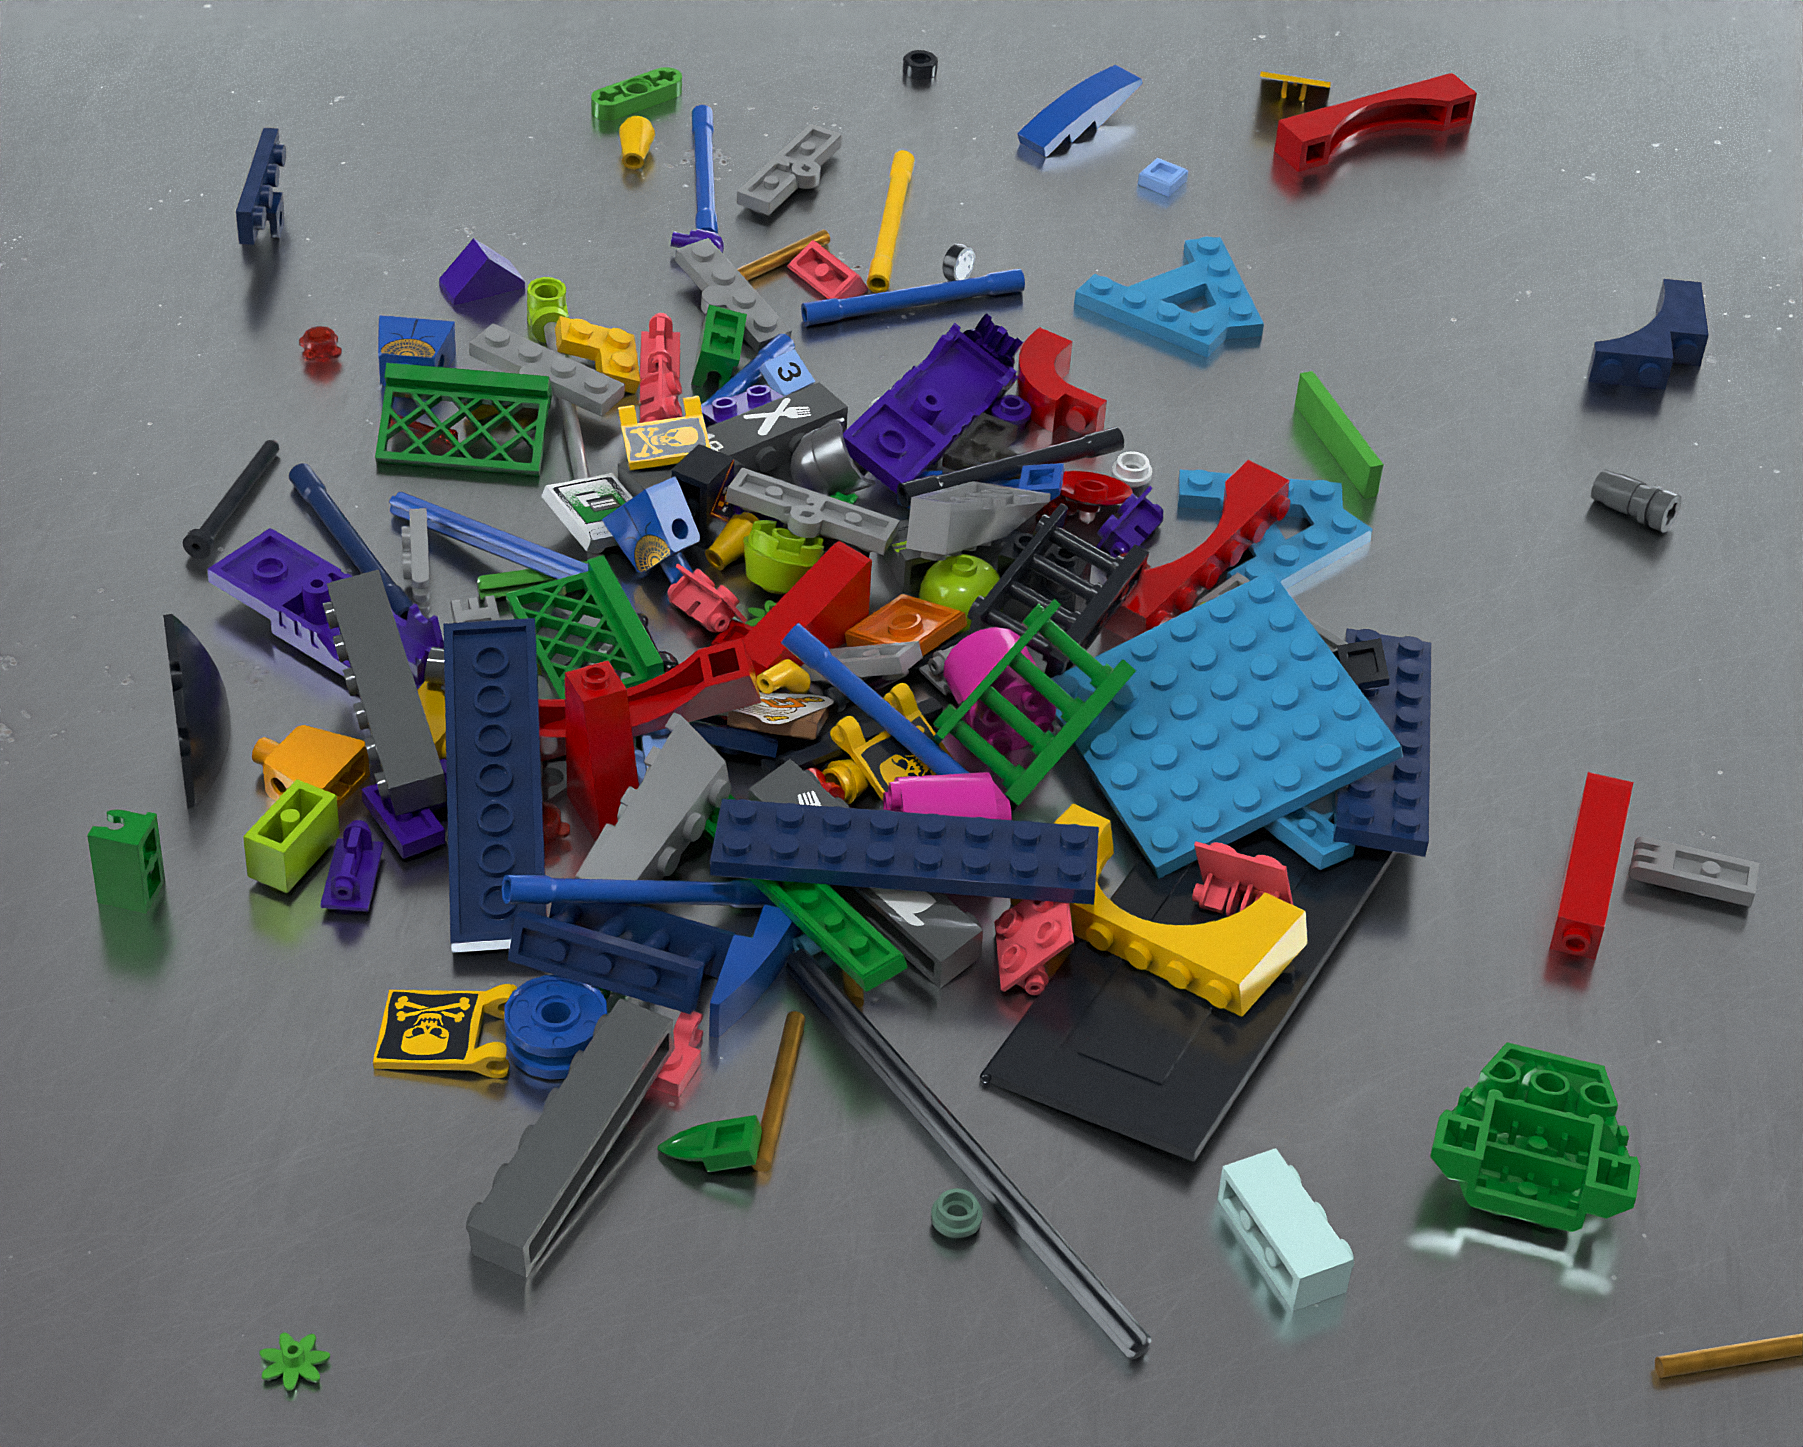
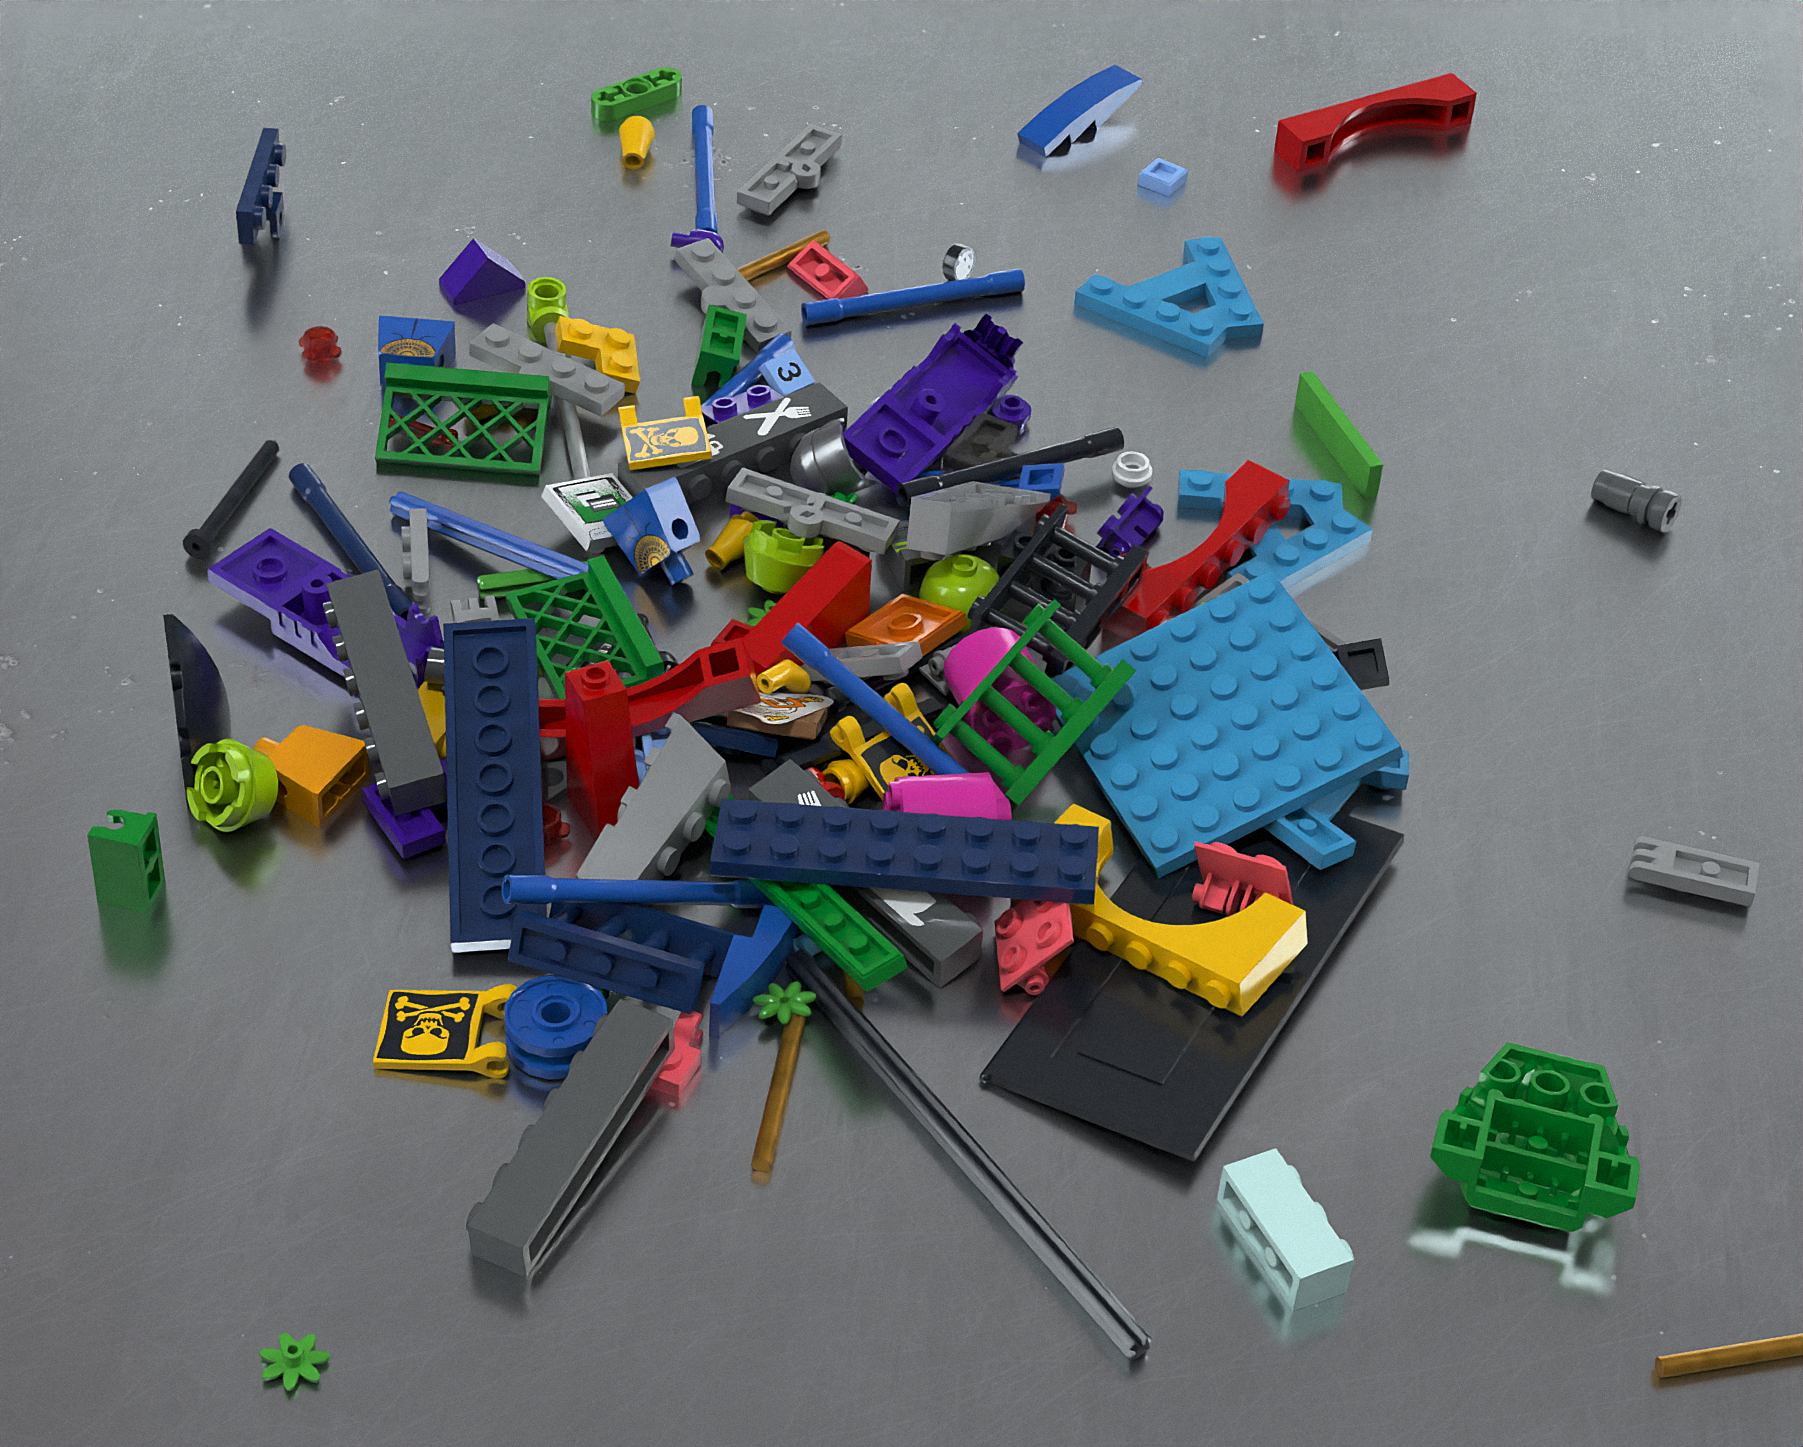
lime brick [243,779,340,893] -> none
dark purple hinge [320,820,384,912] -> none
coral hinge [640,313,680,380] -> none
coral hinge [640,358,682,423] -> none
green plate [657,1115,762,1172] -> none
coral hinge [667,564,747,633] -> none
black brick [671,444,734,550] -> none
yellow piece [867,150,915,293] -> none
black tile [903,50,938,80] -> none
sand green plate [931,1188,983,1238] -> none
red arch [1016,327,1107,435] -> none
red dish [1060,471,1133,513] -> none
yellow piece [1260,71,1331,101] -> none
dark blue plate [1333,628,1431,857] -> none
red slope [1549,772,1634,960] -> none
dark blue arch [1587,279,1709,390] -> none
none -> lime cone [187,739,278,832]
none -> bright green plant [753,981,816,1024]

